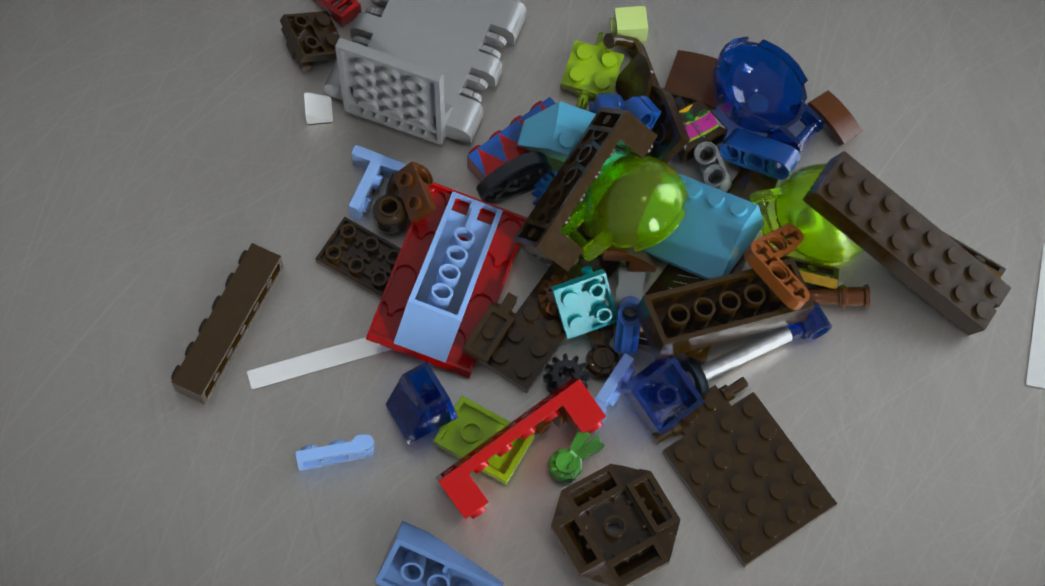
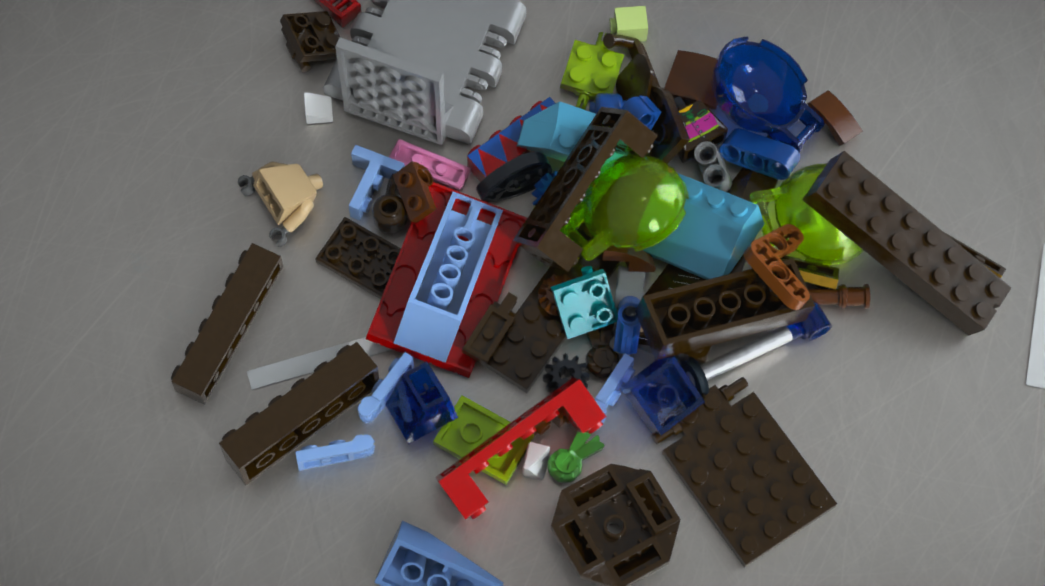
none -> dark brown brick [219,342,379,485]
none -> tan torso [238,161,323,247]
none -> light blue hinge [357,352,415,424]
none -> bright pink tile [389,139,471,192]
none -> white slope [522,442,550,481]

